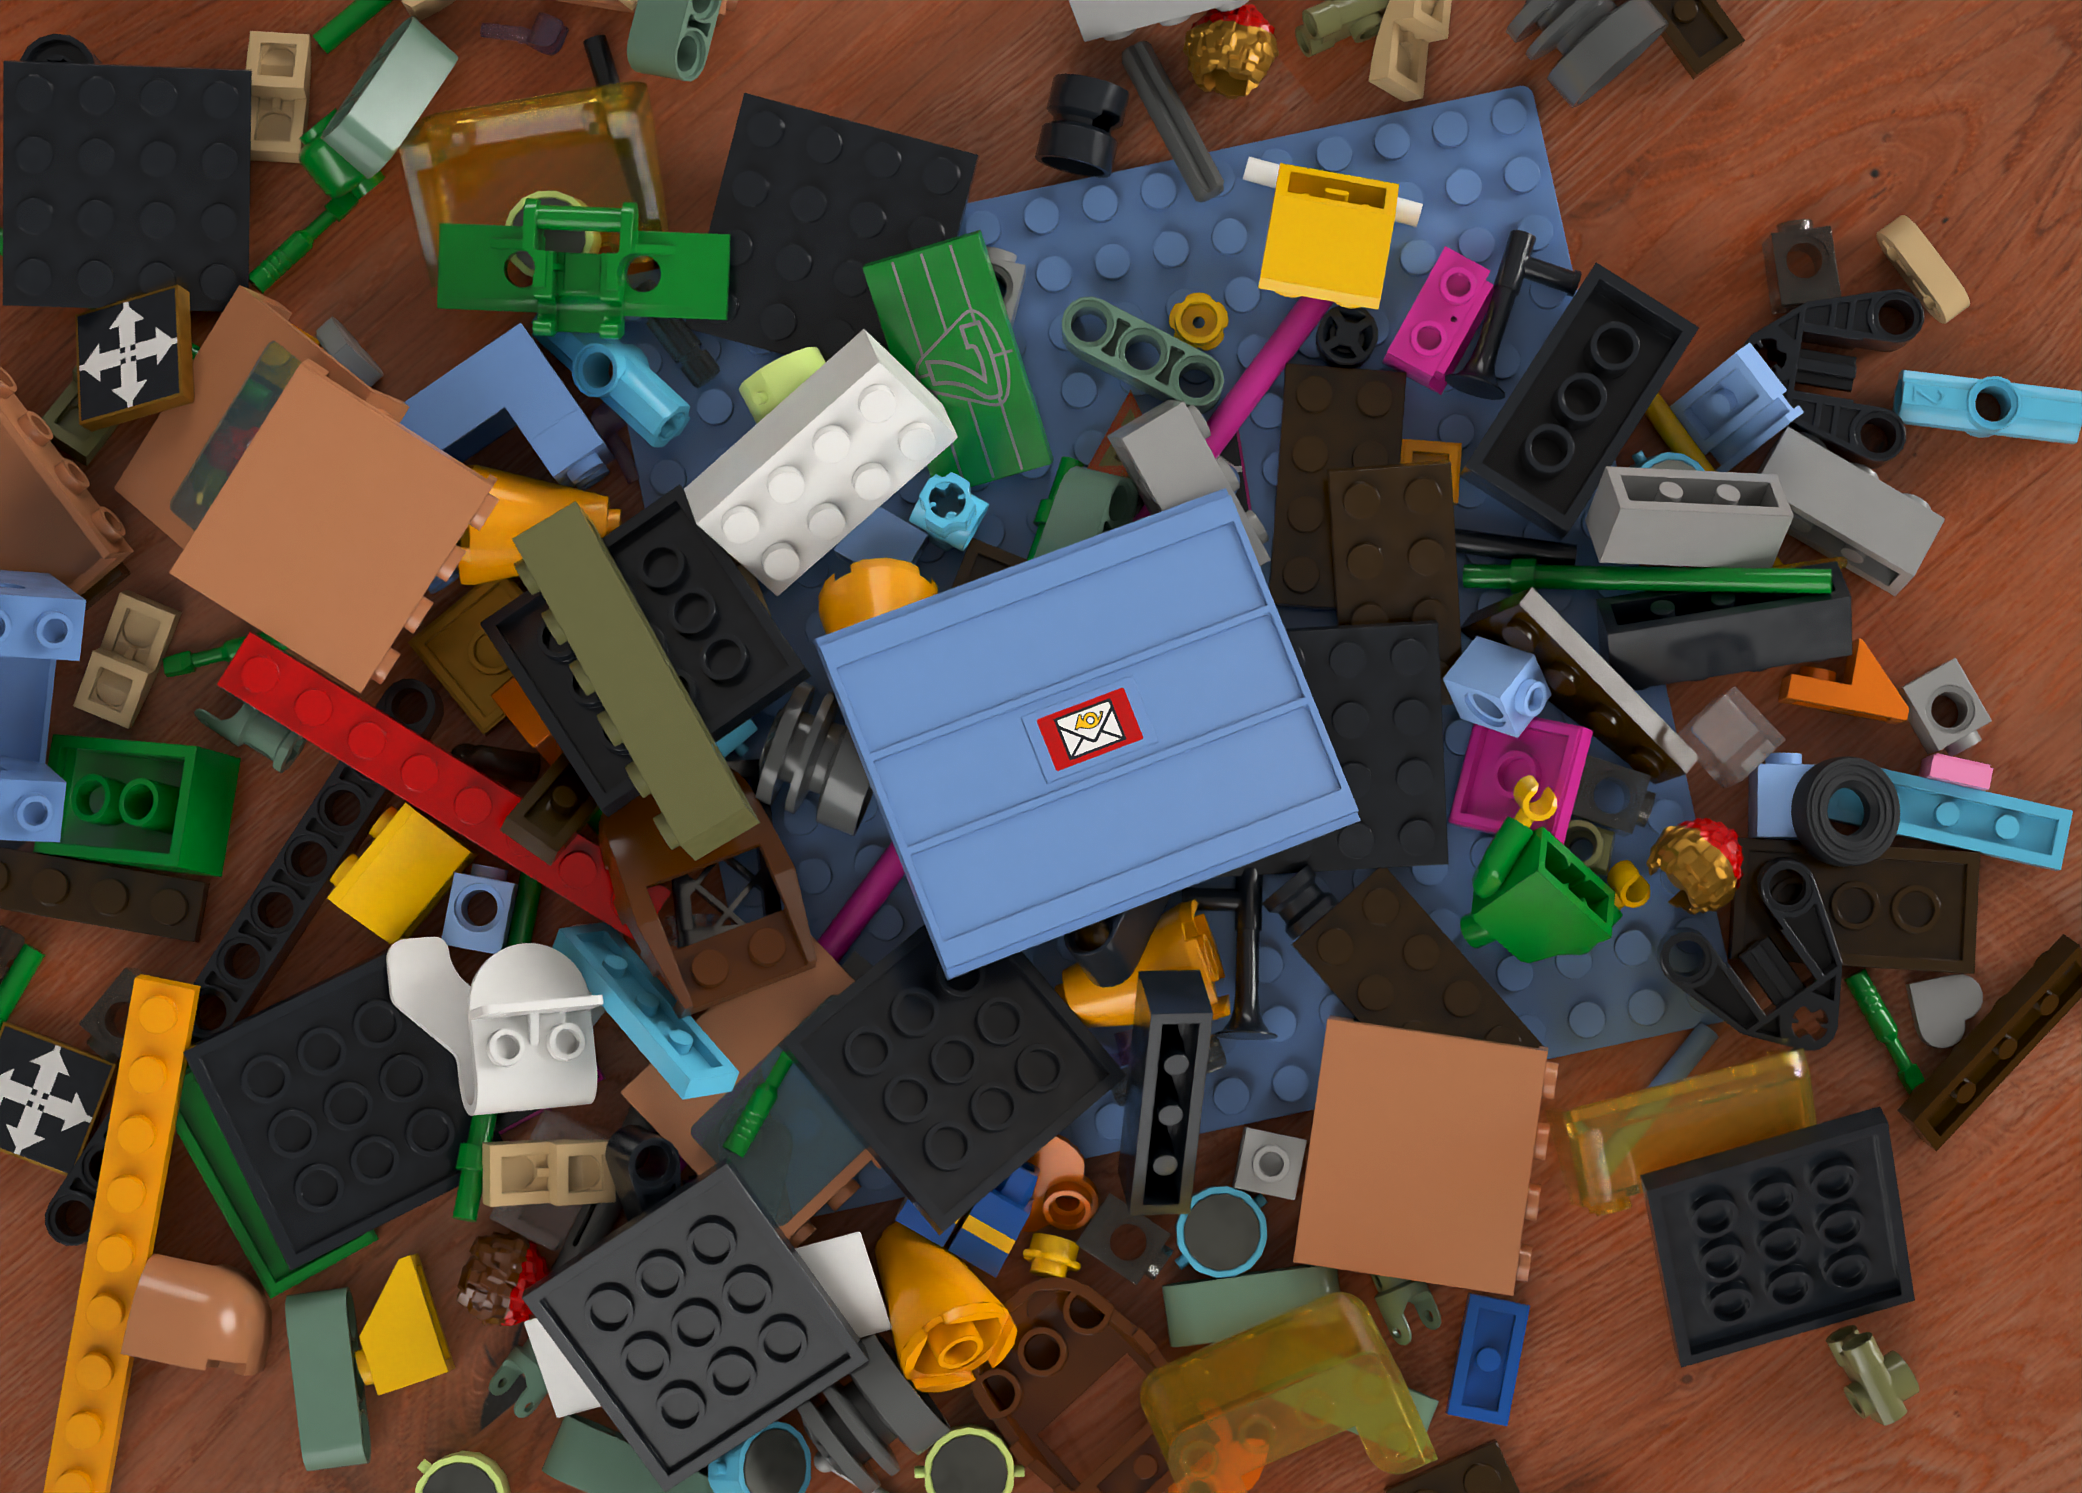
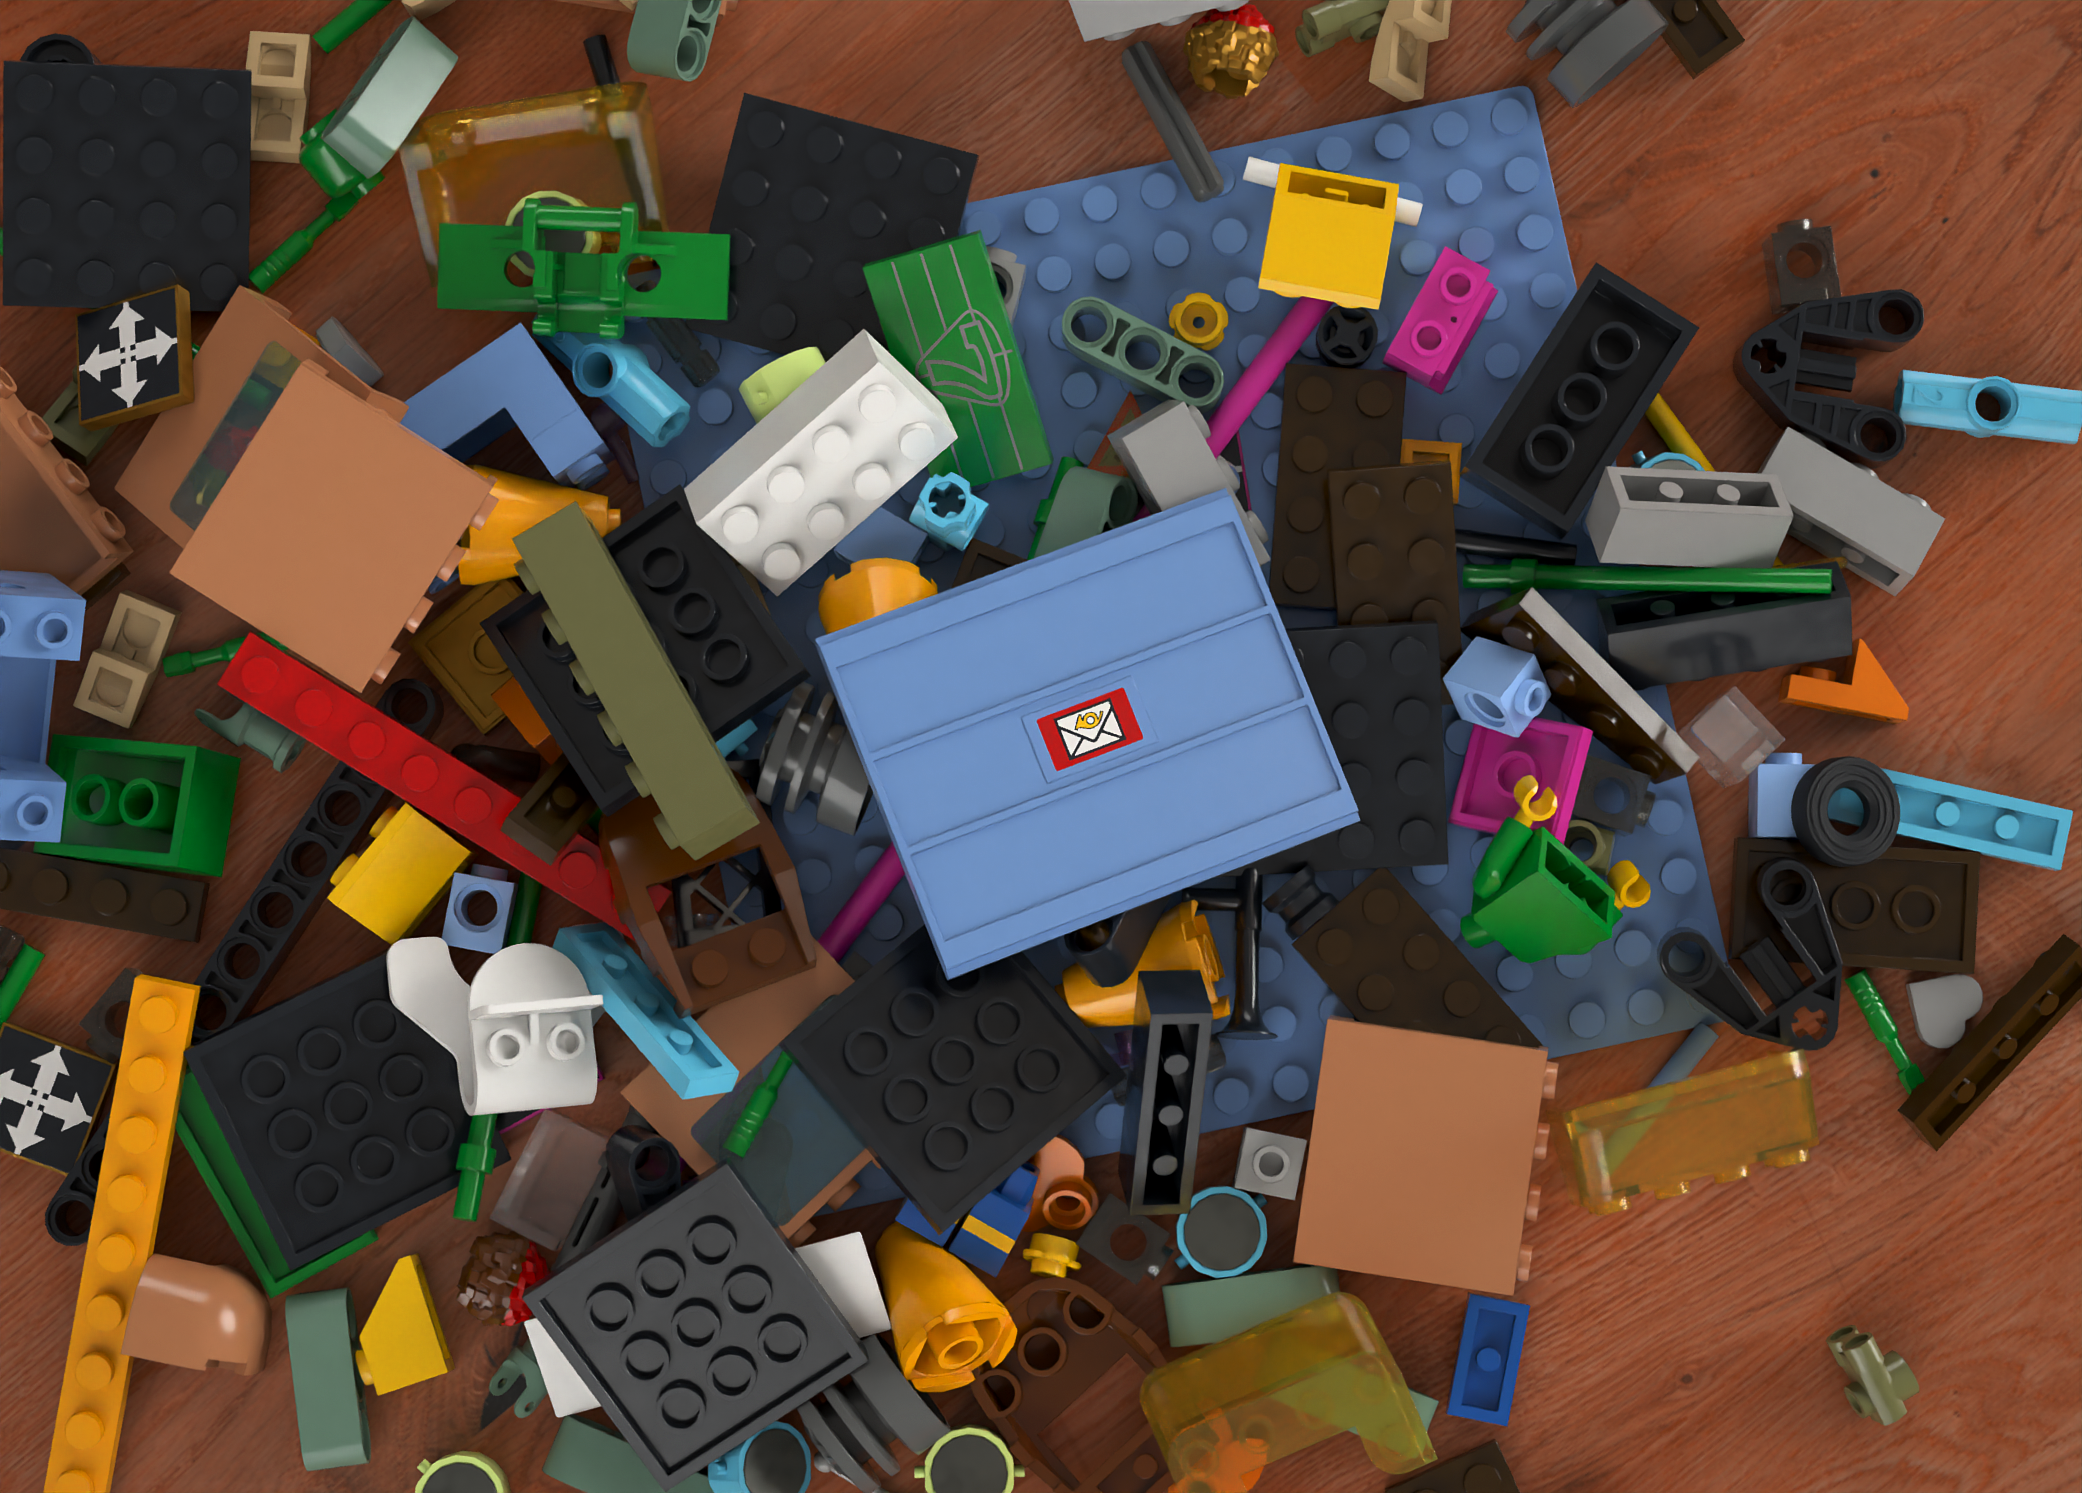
hand [480,12,569,56] -> none
tan slope [482,1139,616,1207] -> none
black wheel [1035,73,1130,178] -> none
sand green piece [1370,1274,1441,1345] -> none
black piece [1445,230,1582,400] -> none
black plate [1640,1106,1915,1368] -> none
pearl gold piece [1646,818,1744,915] -> none
light blue plate [1670,343,1804,472] -> none
tan beam [1876,215,1970,324] -> none
light grey brick [1897,658,1992,756] -> none
bright pink tile [1919,753,1993,791] -> none

